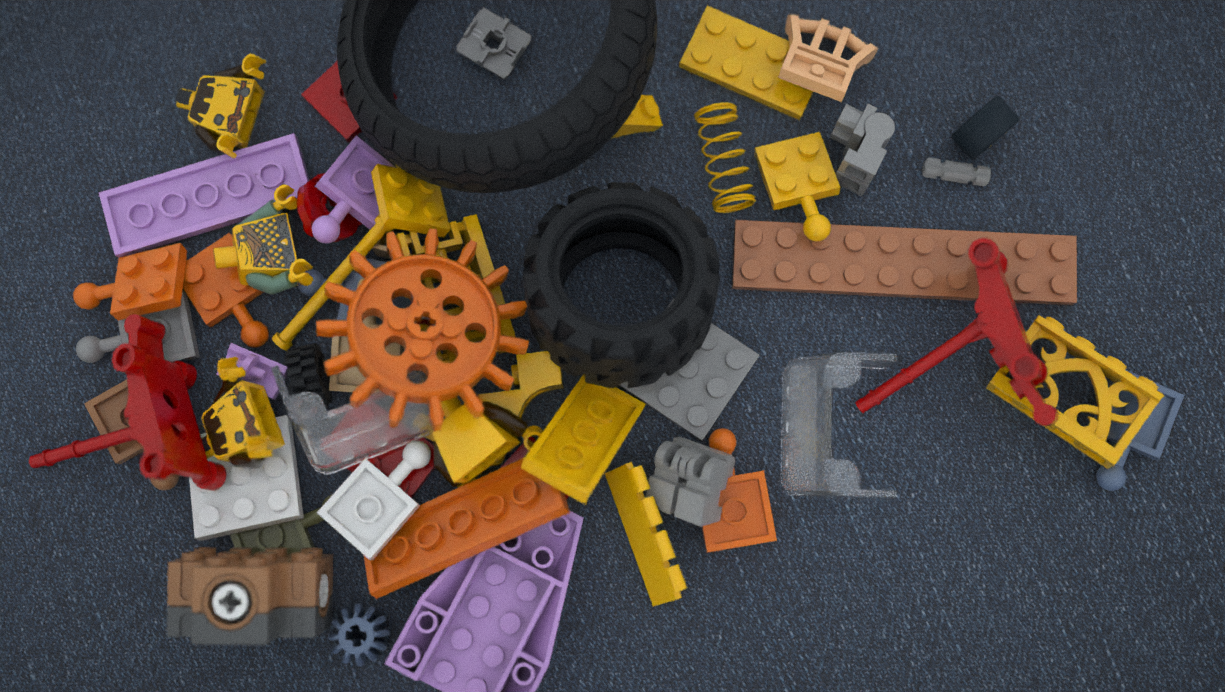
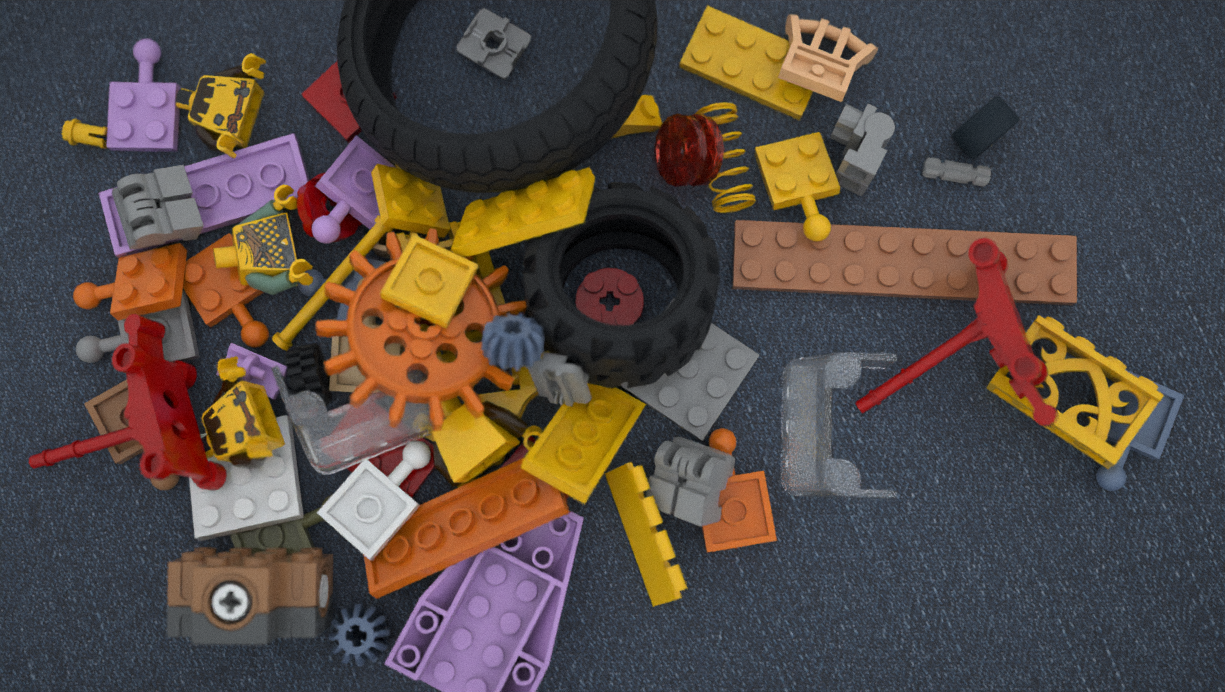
none -> yellow pin [62,119,107,149]
none -> lavender plate [106,39,181,152]
none -> light grey hips [112,165,204,249]
none -> yellow tile [380,234,479,329]
none -> yellow plate [451,167,595,258]
none -> sand blue gear [481,312,544,372]
none -> light grey piece [528,352,592,406]
none -> red plate [575,268,644,325]
none -> clear red wheel [654,113,724,187]

